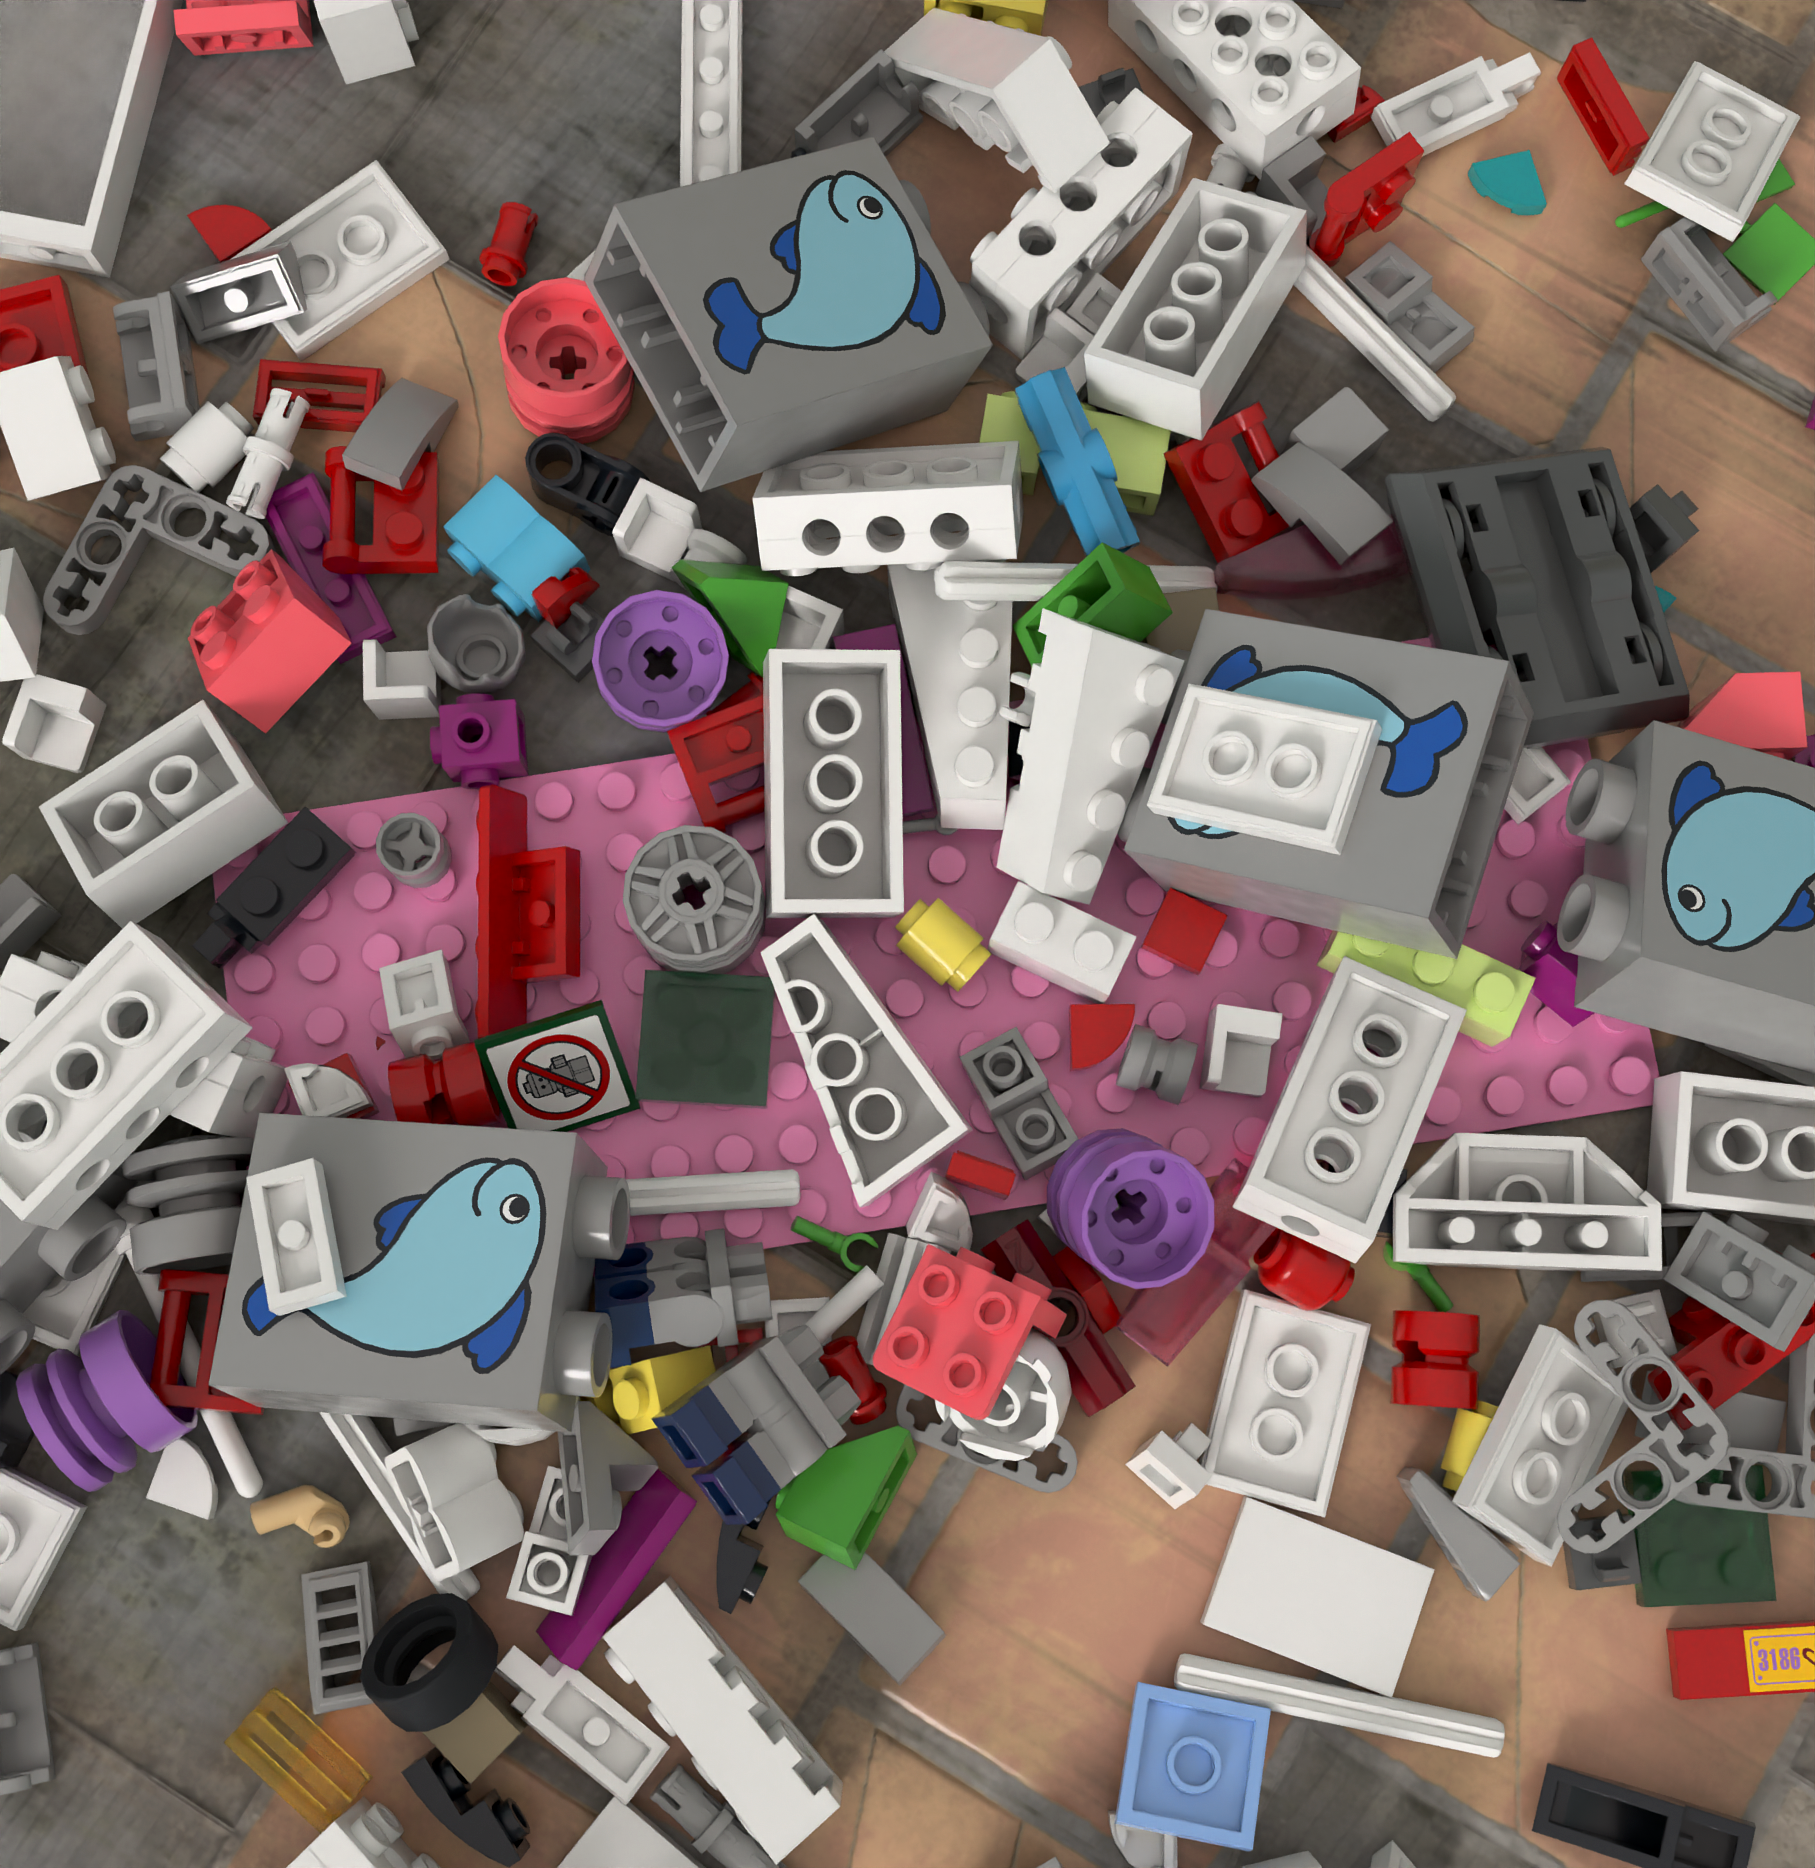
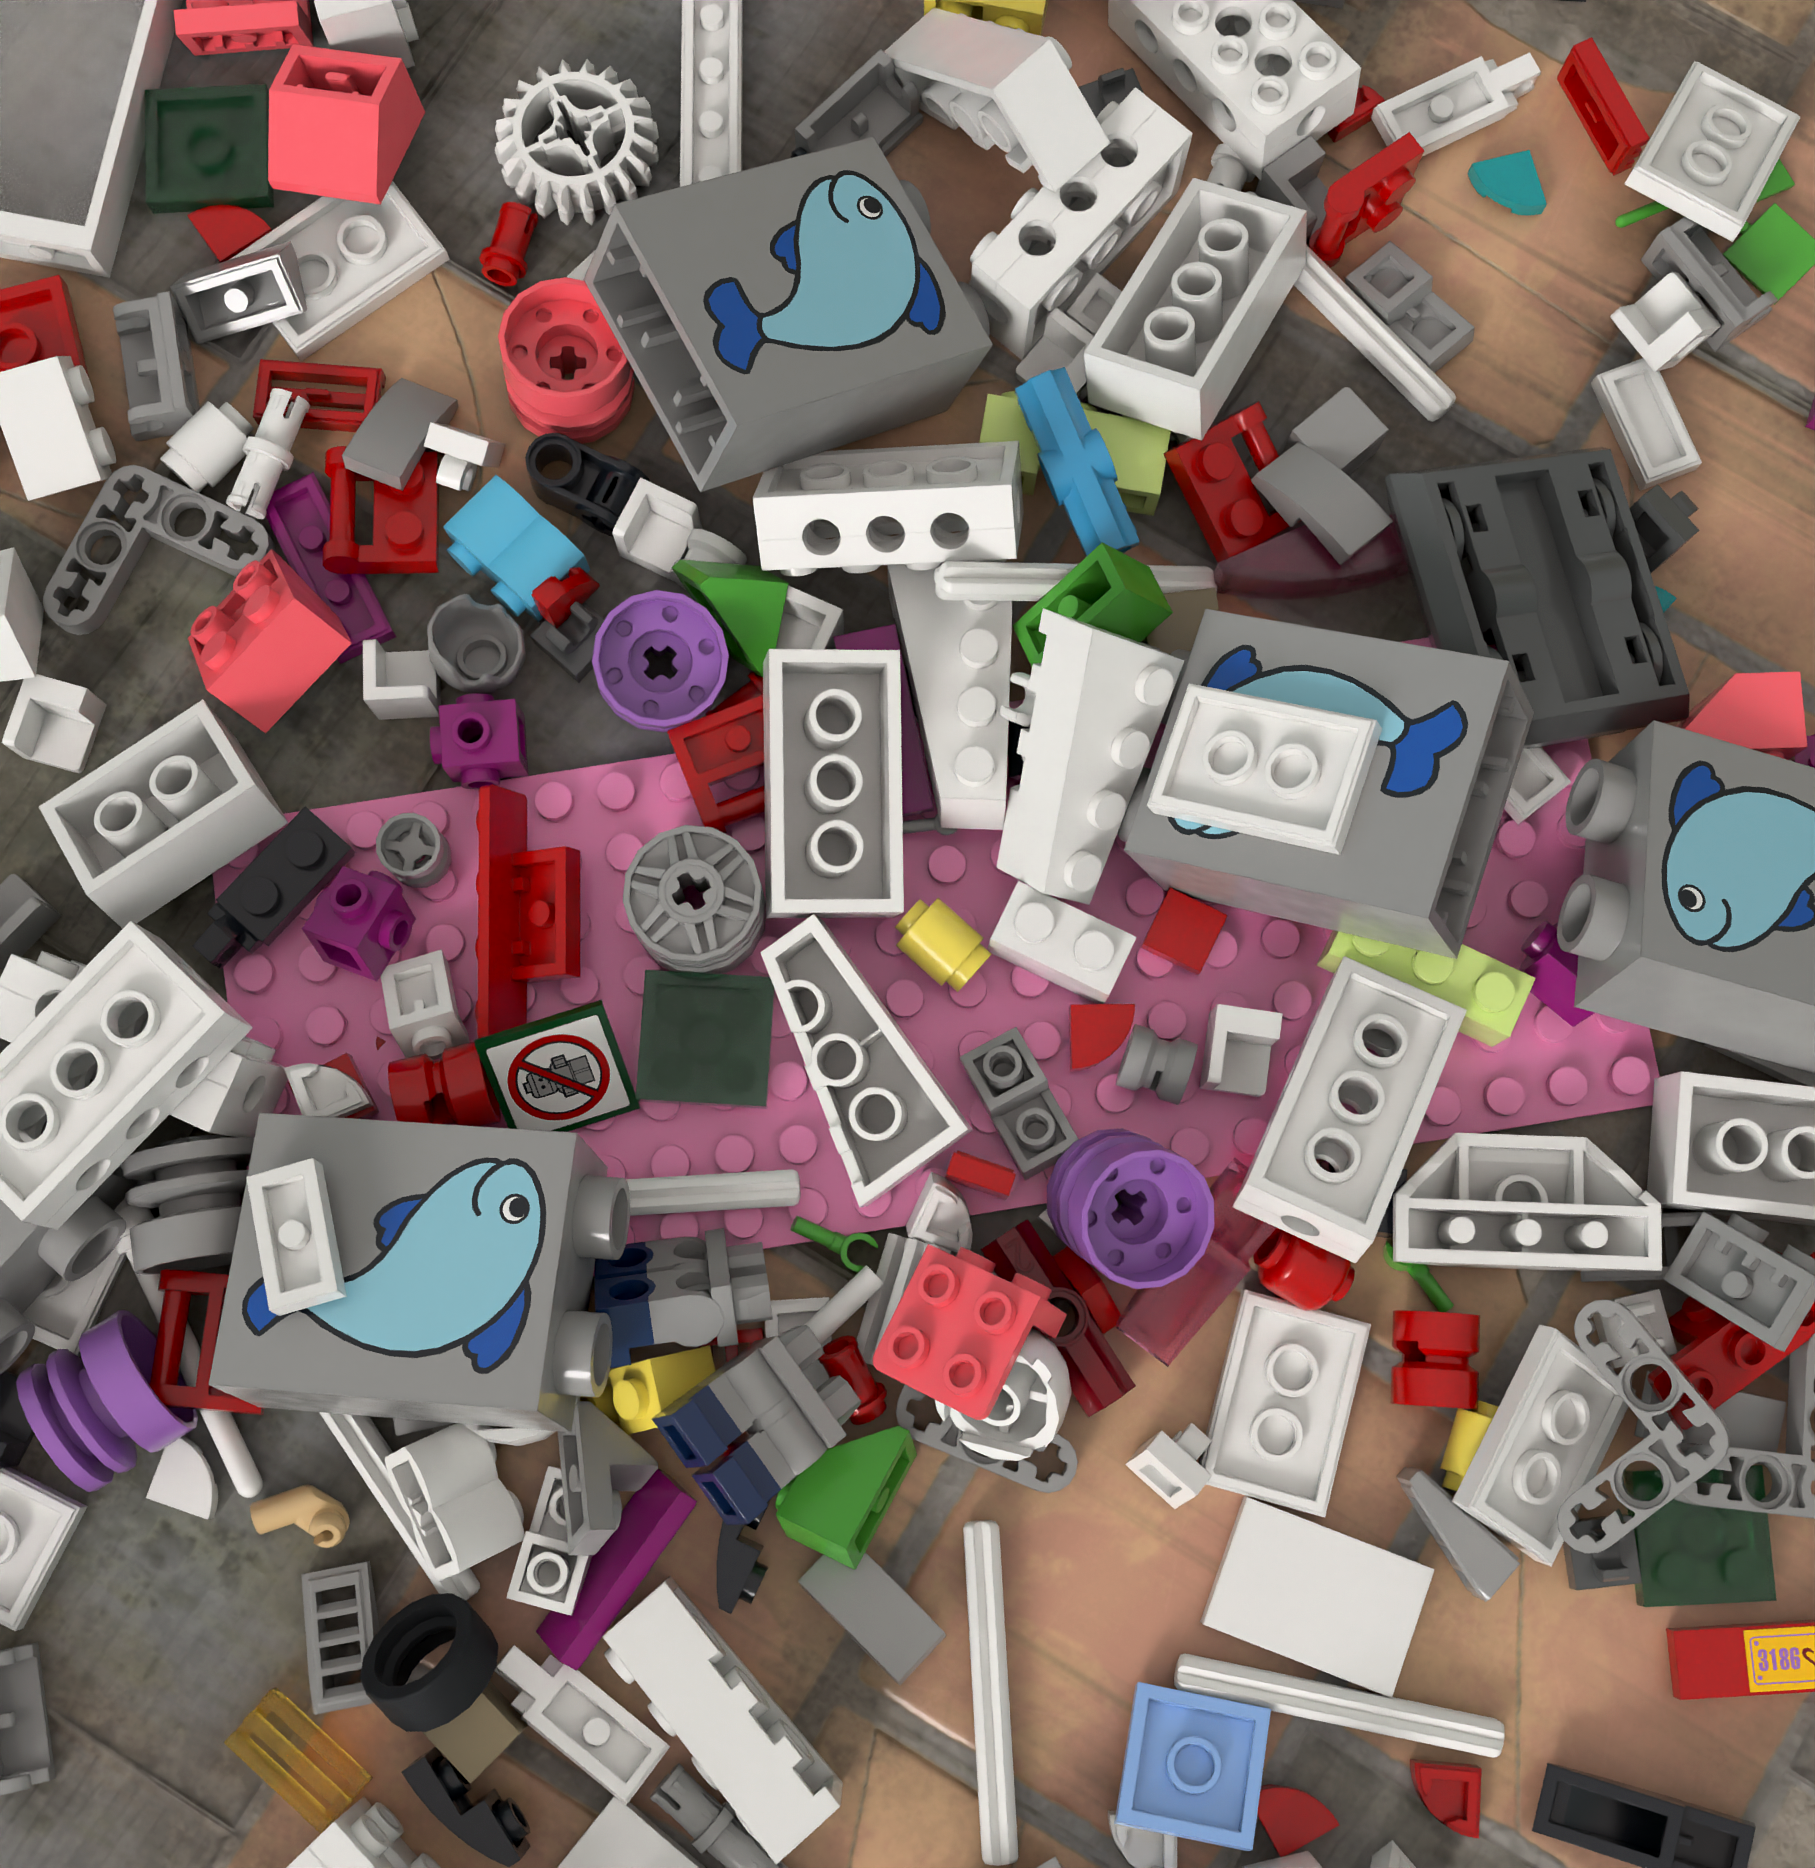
none -> clear green plate [145,84,274,214]
none -> coral slope [268,44,425,205]
none -> magenta brick [302,866,416,982]
none -> white tile [423,422,505,491]
none -> white gear [495,59,659,226]
none -> white axle [963,1520,1019,1866]
none -> red tile [1257,1784,1339,1857]
none -> red tile [1410,1759,1482,1839]
none -> white tile [1591,358,1702,491]
none -> white panel [1610,272,1722,372]

